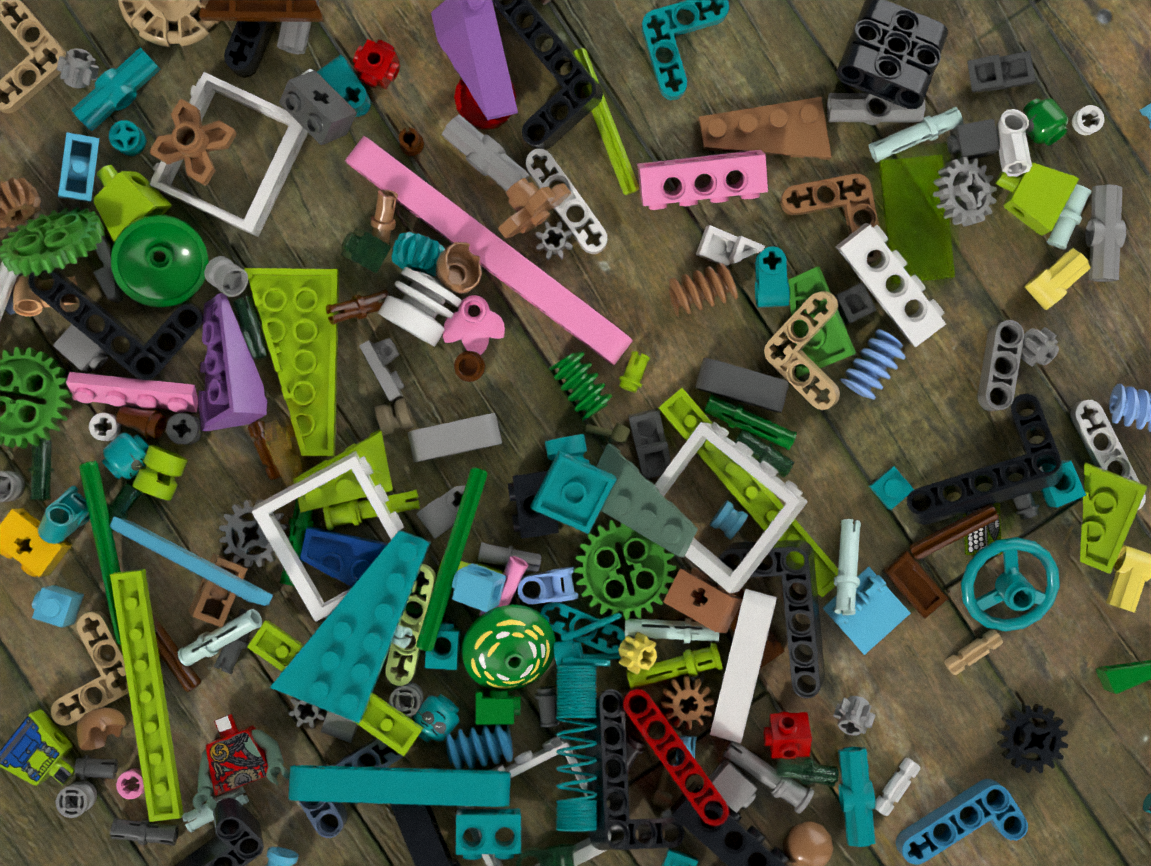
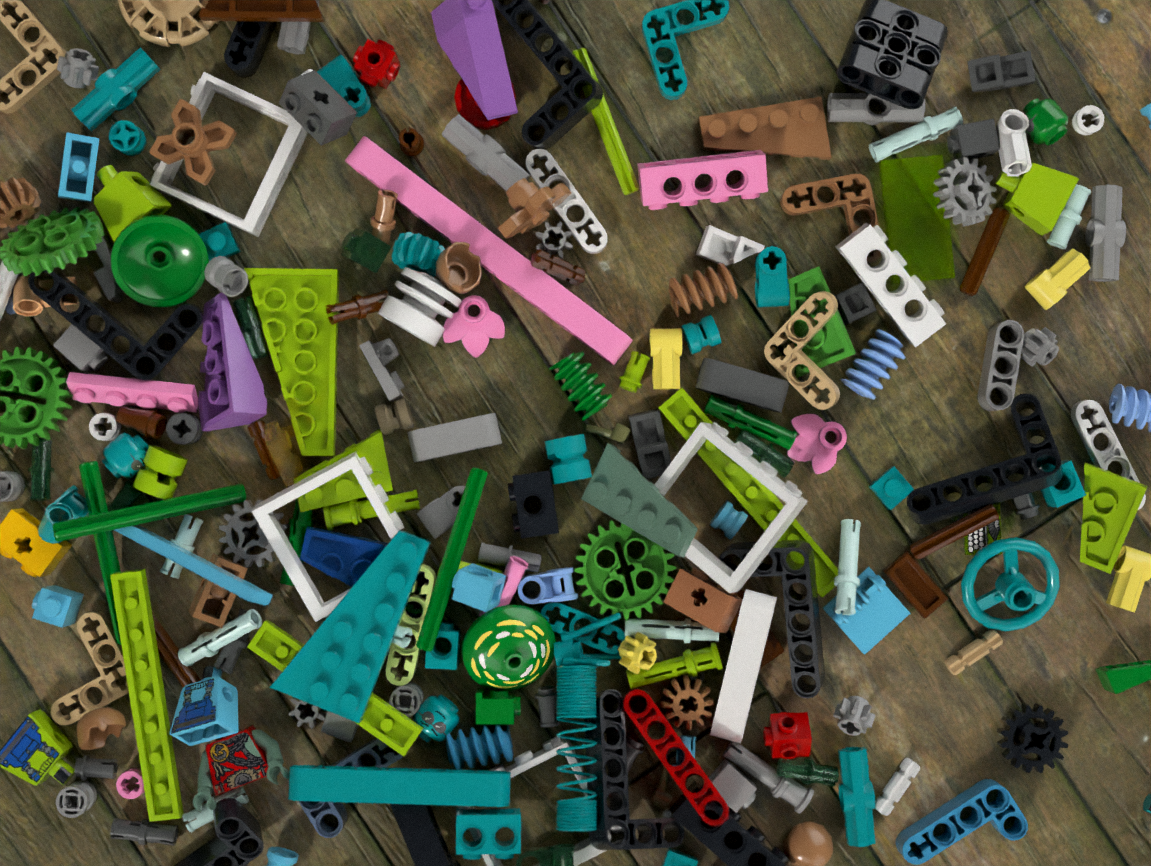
reddish brown plate [454,351,486,382] -> none
teal tile [531,451,617,534] -> none
none -> green axle [53,484,246,541]
none -> light aqua pin [160,514,204,579]
none -> medium azure torso [169,666,238,746]
none -> teal plate [199,222,241,261]
none -> reddish brown axle [531,249,586,286]
none -> light yellow piece [650,328,682,390]
none -> teal wheel [681,315,722,355]
none -> bright pink plate [787,414,847,474]
none -> reddish brown axle [959,207,1010,296]

